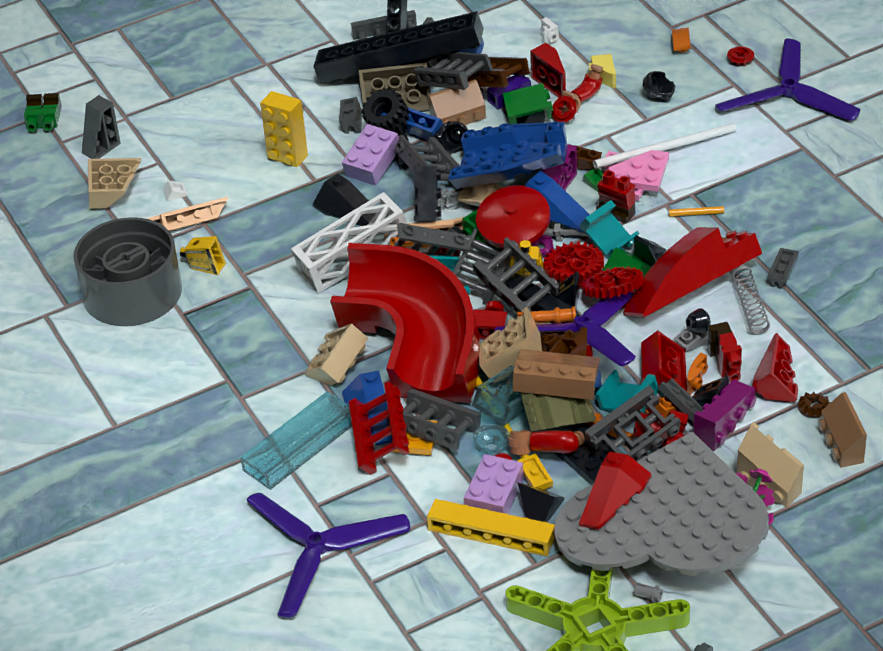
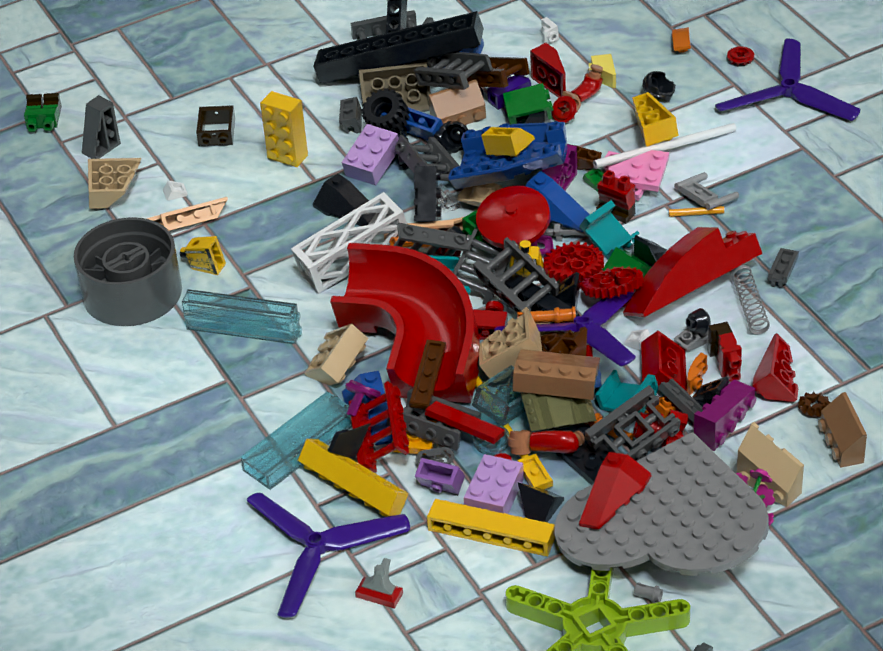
none -> clear light blue brick [182,289,302,344]
none -> dark brown window [196,105,235,146]
none -> yellow brick [298,439,409,517]
none -> black slope [328,423,371,459]
none -> magenta piece [345,380,381,416]
none -> piece [355,558,403,609]
none -> reddish brown tile [409,339,446,409]
none -> medium lavender brick [415,458,465,495]
none -> dark grey beam [416,447,454,466]
none -> red tile [425,401,505,444]
none -> yellow slope [481,127,535,157]
none -> white slope [624,329,650,351]
none -> yellow wedge [632,92,679,147]
none -> light grey plate [674,172,739,210]

